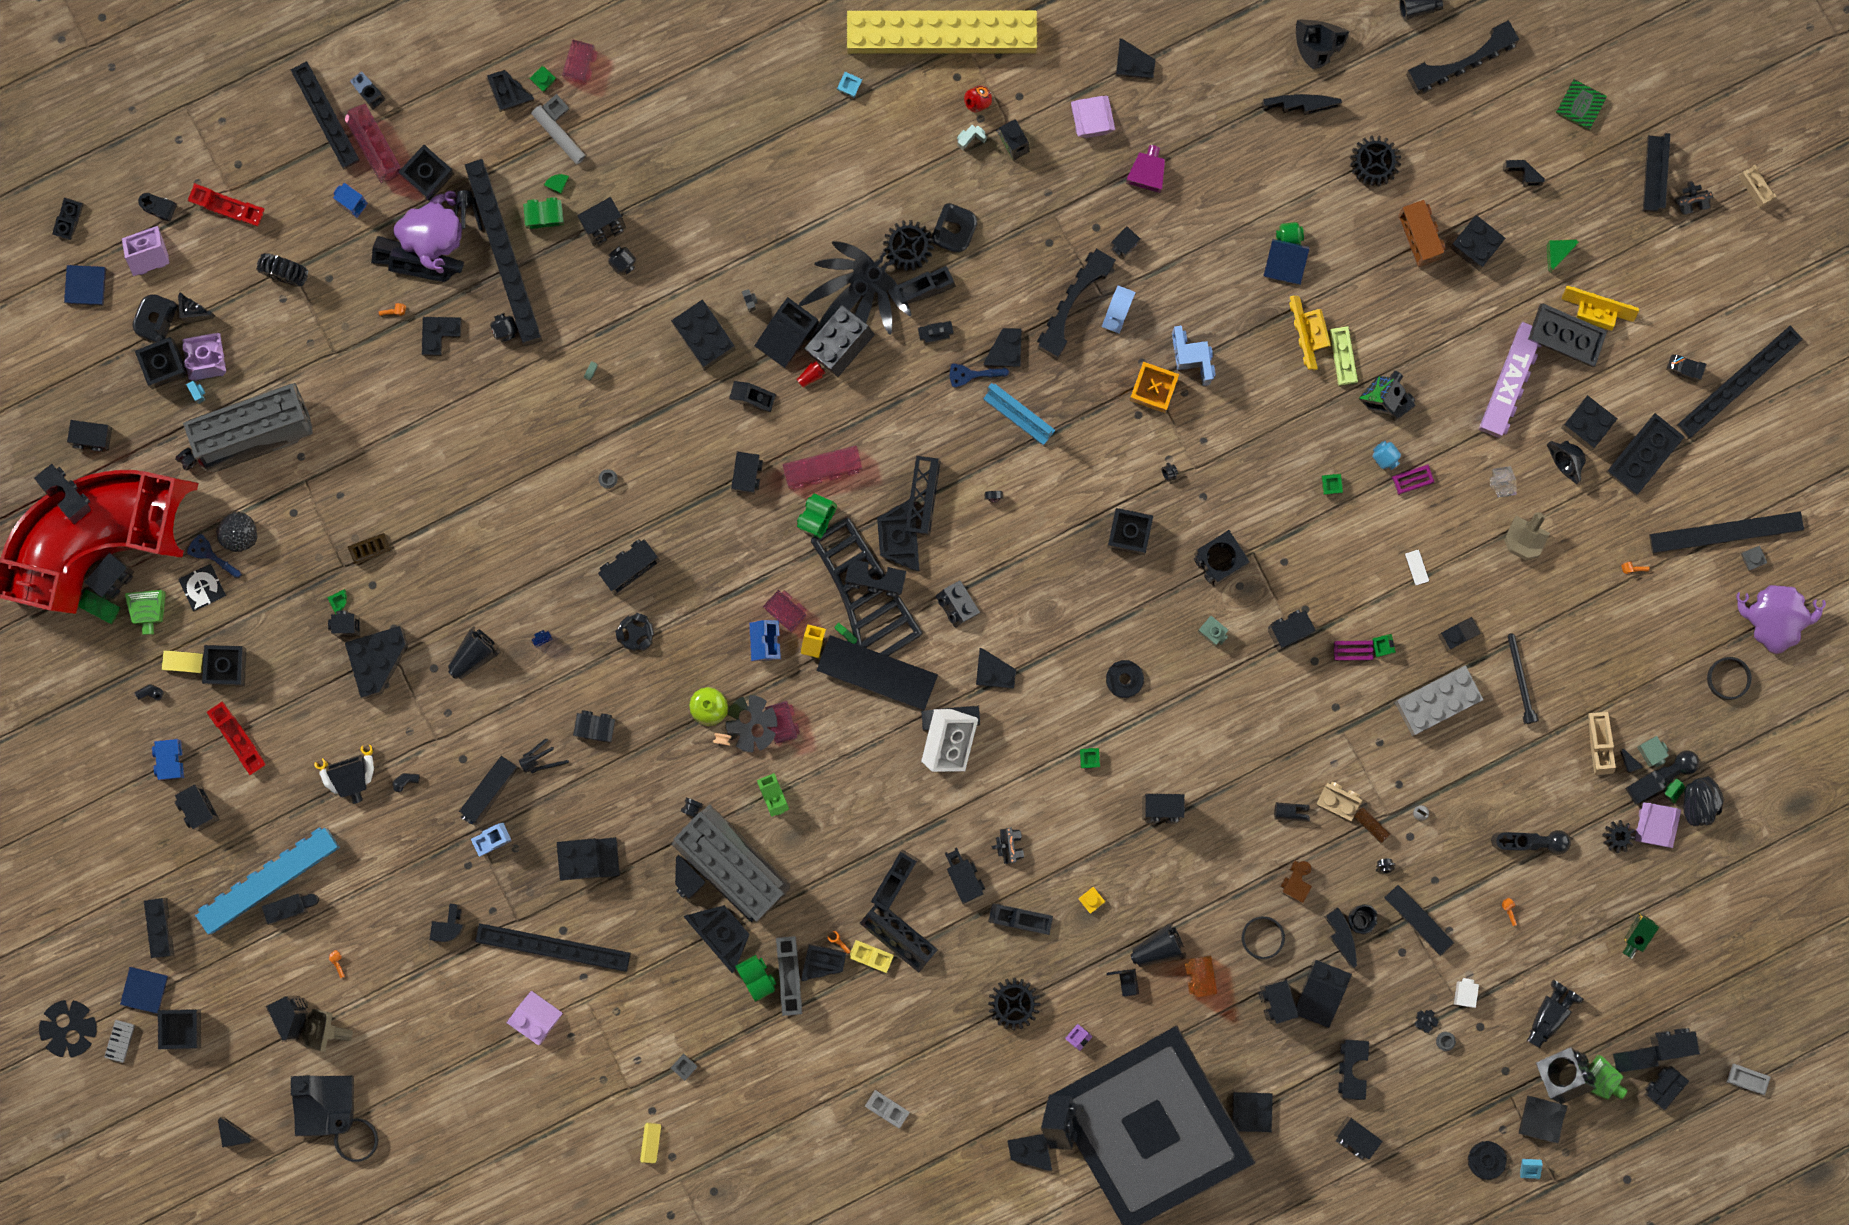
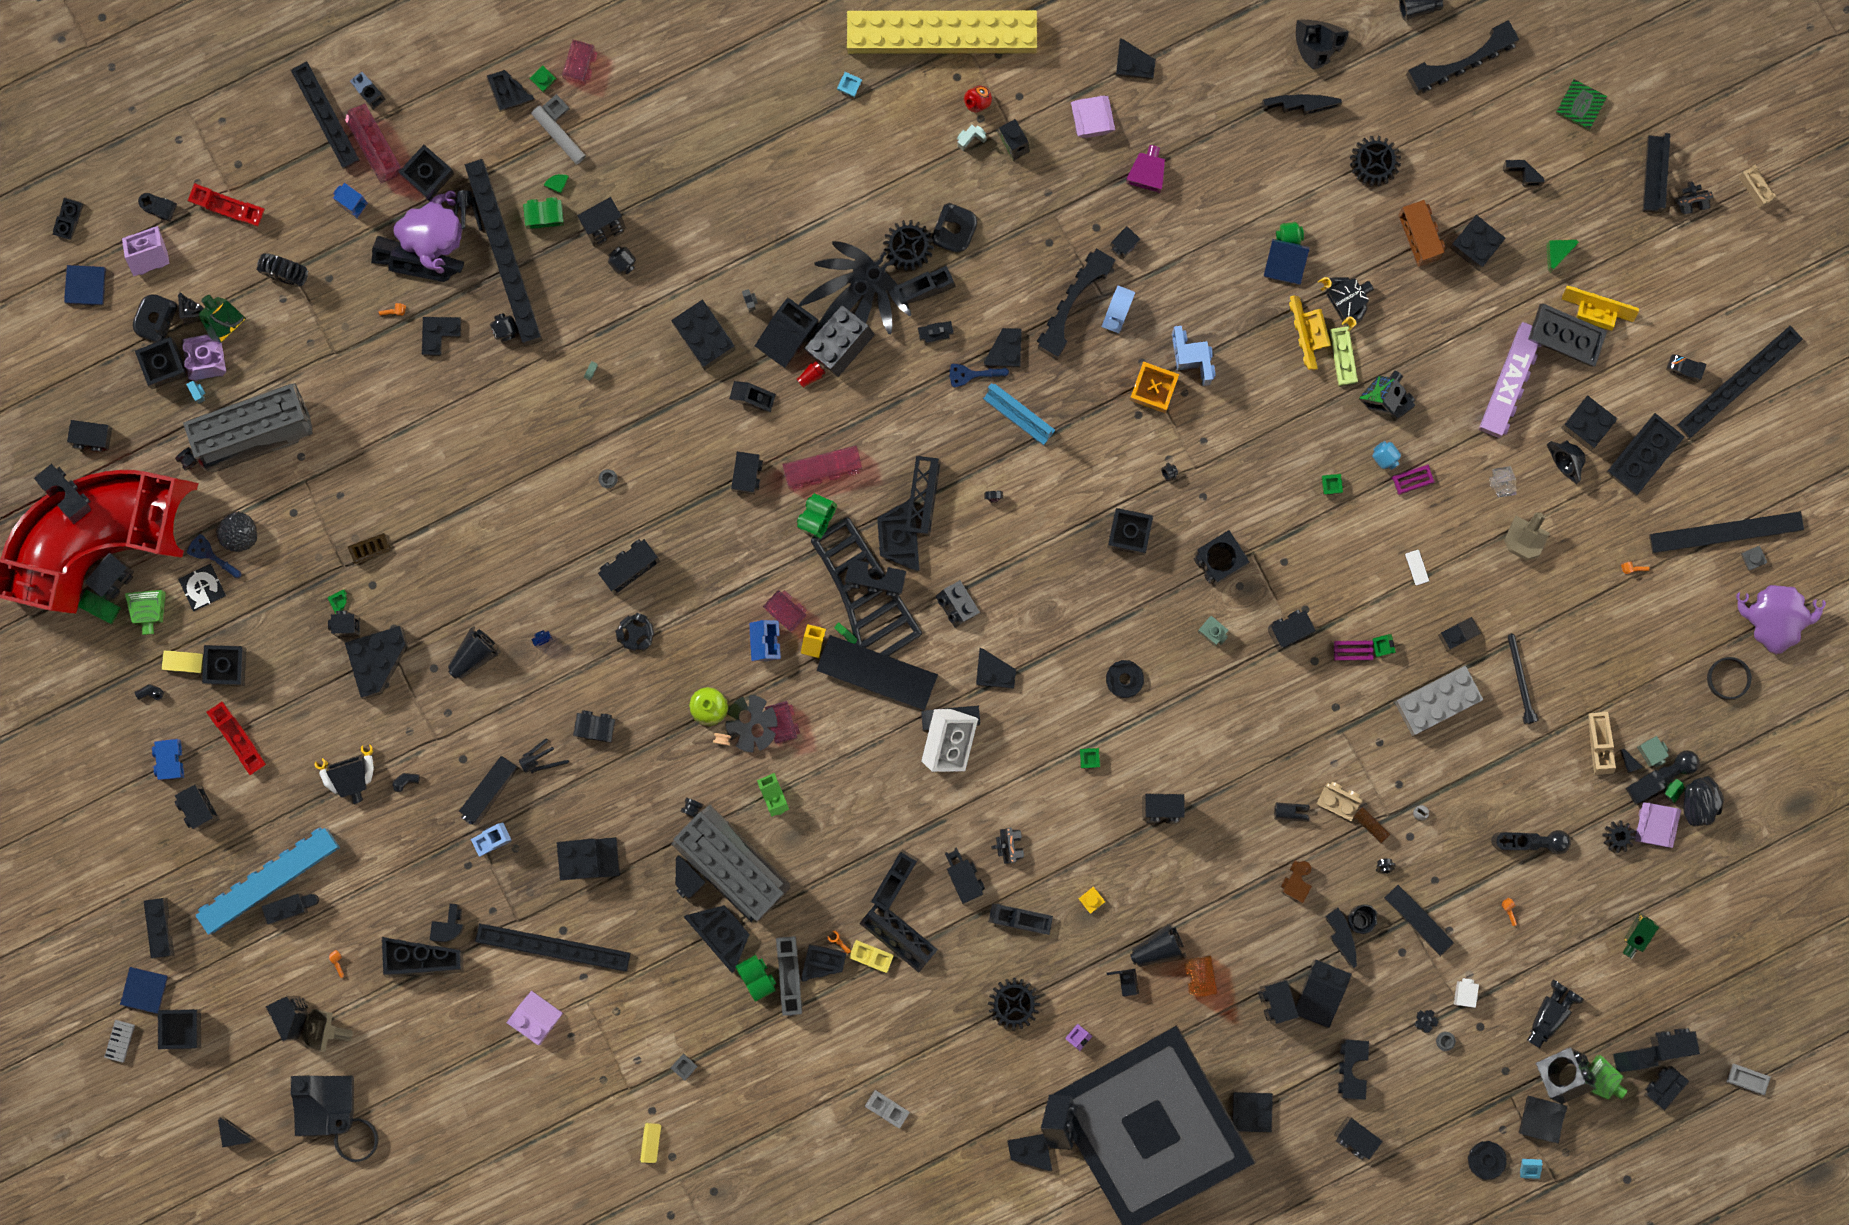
black piece [39,1000,96,1057] -> none
black tyre [1241,916,1285,959] -> none
none -> dark green torso [199,295,246,343]
none -> black wedge [382,937,464,978]
none -> black torso [1318,277,1374,331]

